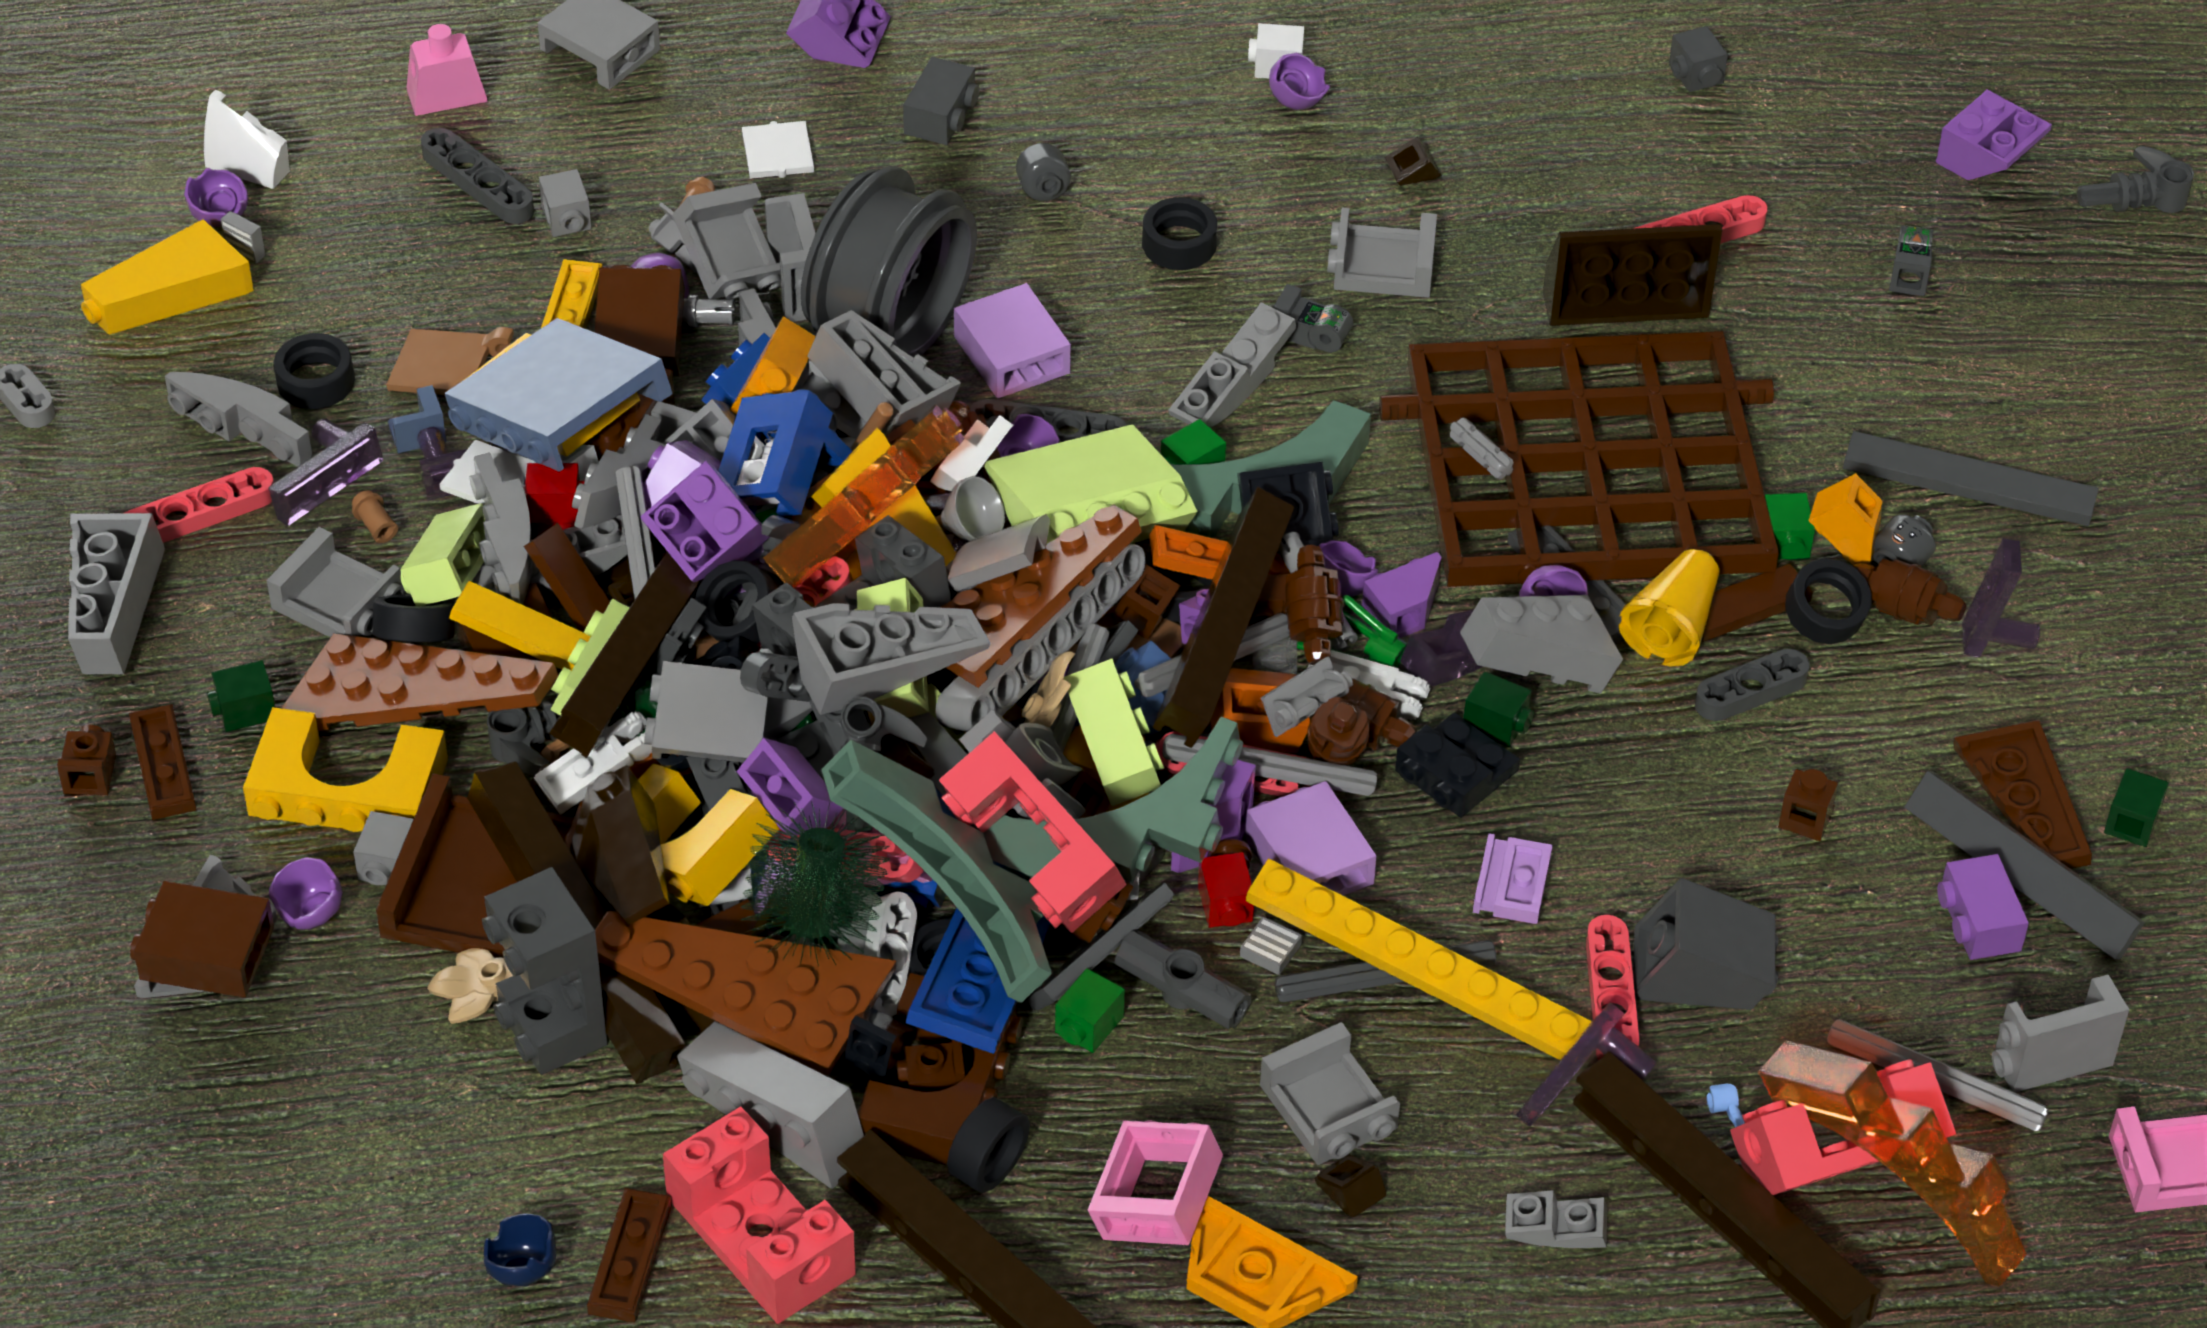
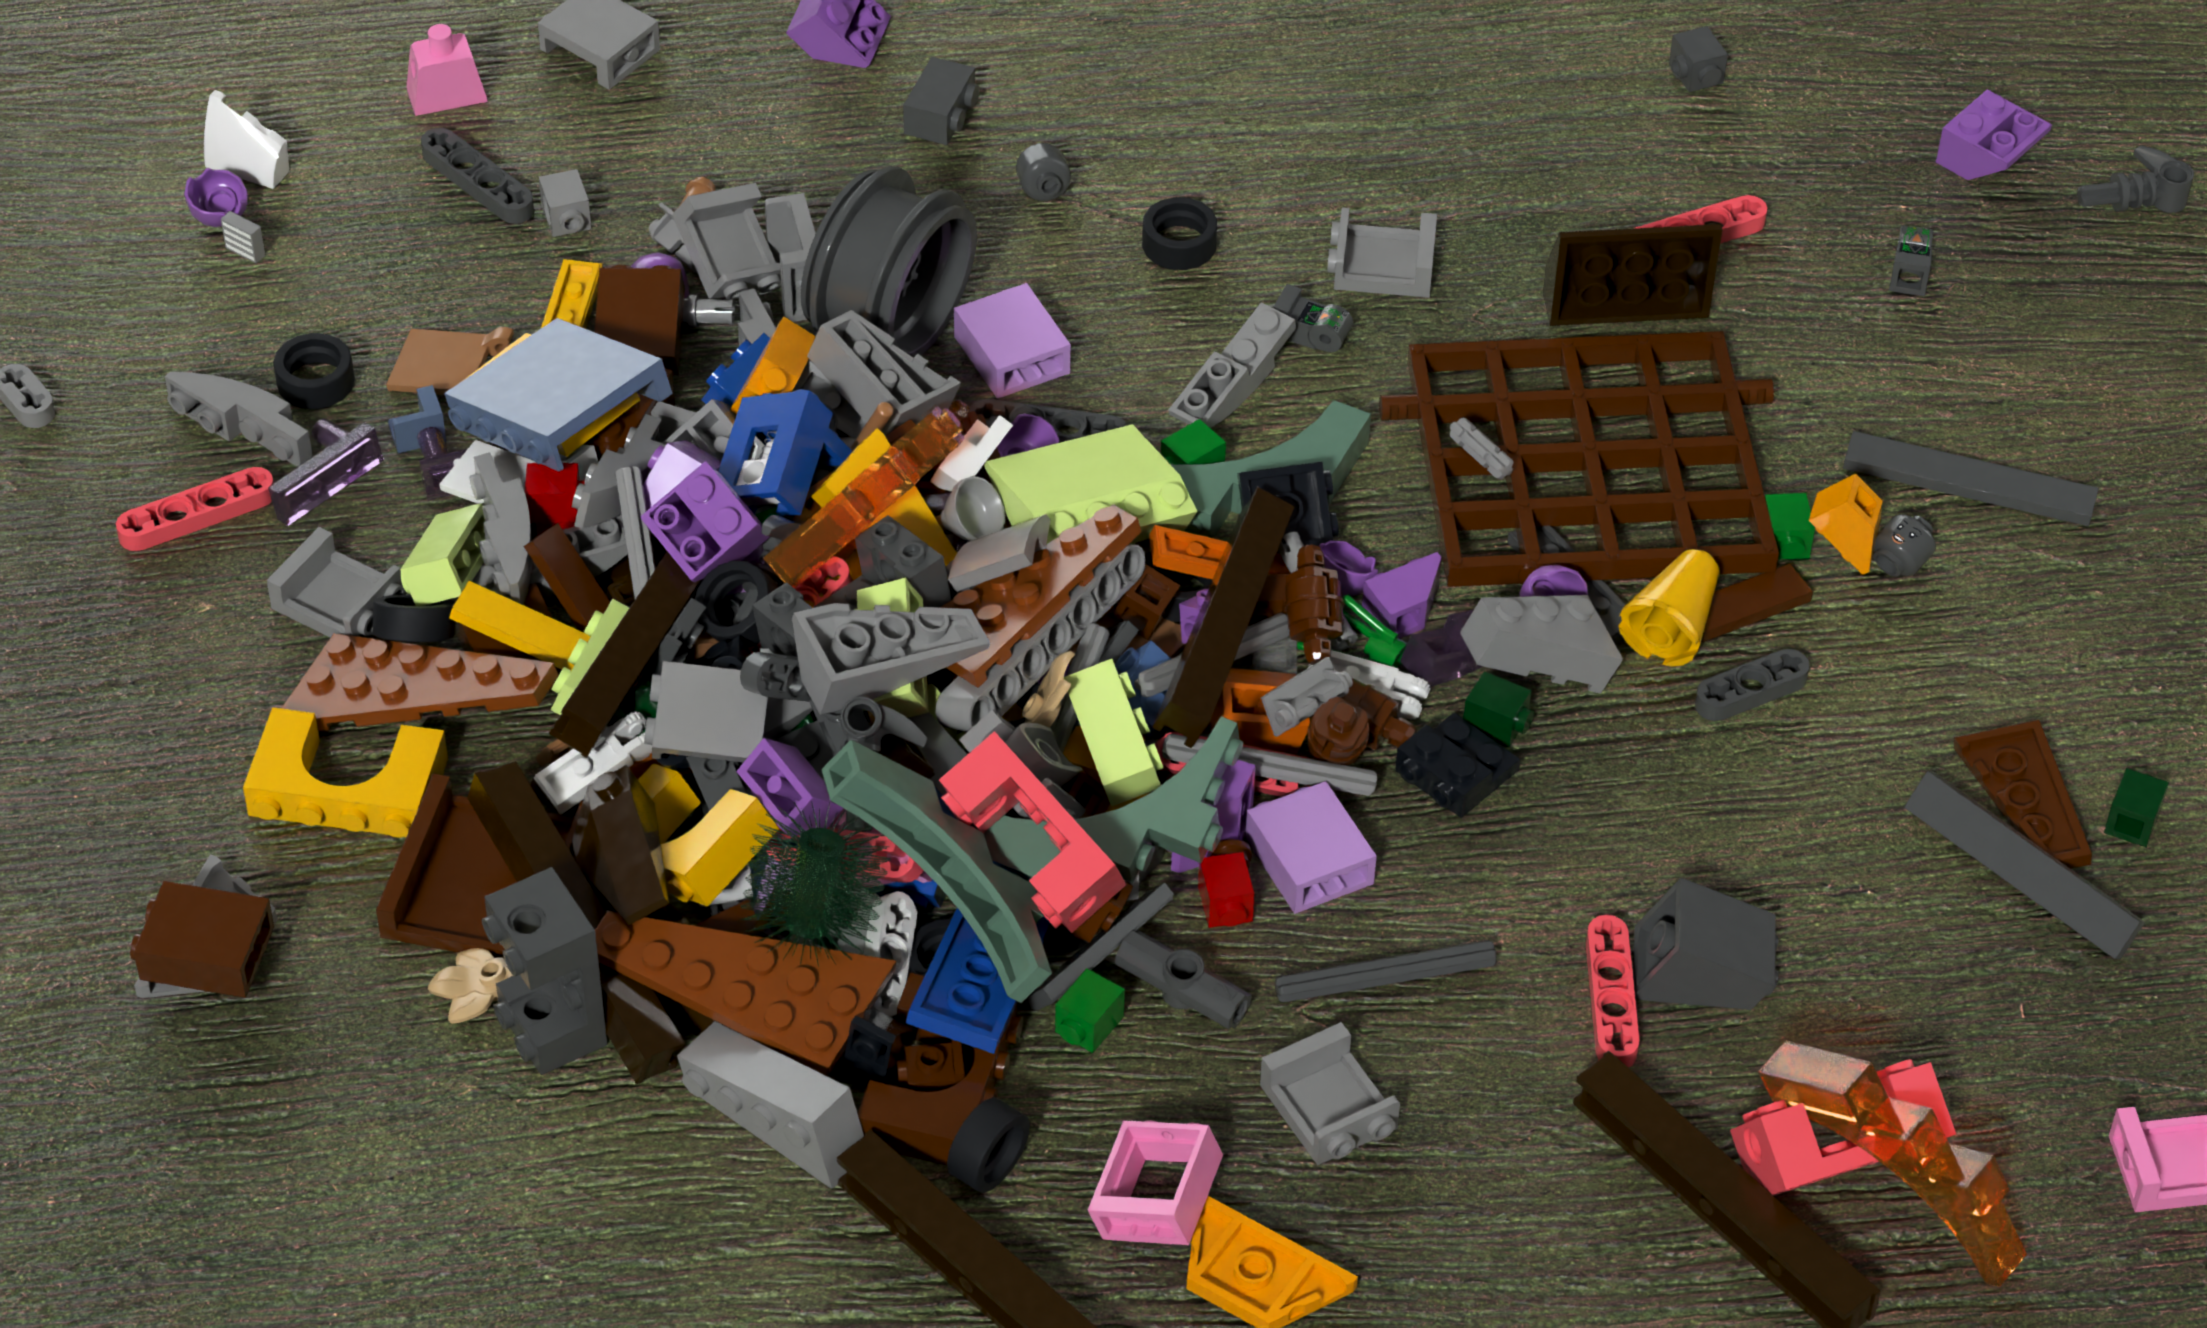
reddish brown brick [57,725,116,795] -> none
light grey wedge [68,513,165,674] -> none
yellow slope [81,219,254,335] -> none
reddish brown tile [129,704,197,820] -> none
dark green brick [207,660,275,732] -> none
medium lavender hair [269,857,343,930] -> none
medium nougat pin [352,490,398,543] -> none
light grey brick [353,811,414,885] -> none
dark blue hair [483,1213,556,1287] -> none
dark grey piece [487,694,560,775] -> none
reddish brown tile [587,1188,672,1323] -> none
coral plate [663,1106,856,1324] -> none
white piece [742,121,814,179] -> none
light grey tile [1240,917,1302,975] -> none
yellow plate [1246,858,1594,1066] -> none
white brick [1248,23,1304,79] -> none
medium lavender hair [1269,52,1330,110] -> none
dark brown slope [1314,1154,1386,1217] -> none
dark brown slope [1385,136,1442,186] -> none
lavender plate [1473,834,1553,924] -> none
light grey slope [1505,1190,1608,1248] -> none
clear purple piece [1515,1002,1657,1127] -> none
light blue hand [1706,1083,1744,1127] -> none
reddish brown brick [1778,769,1838,842] -> none
black tyre [1785,558,1872,644] -> none
axle [1827,1019,2048,1131] -> none
reddish brown piece [1853,559,1967,626] -> none
medium lavender brick [1937,854,2029,960] -> none
clear purple piece [1962,538,2040,657] -> none
light grey panel [1992,974,2130,1093] -> none

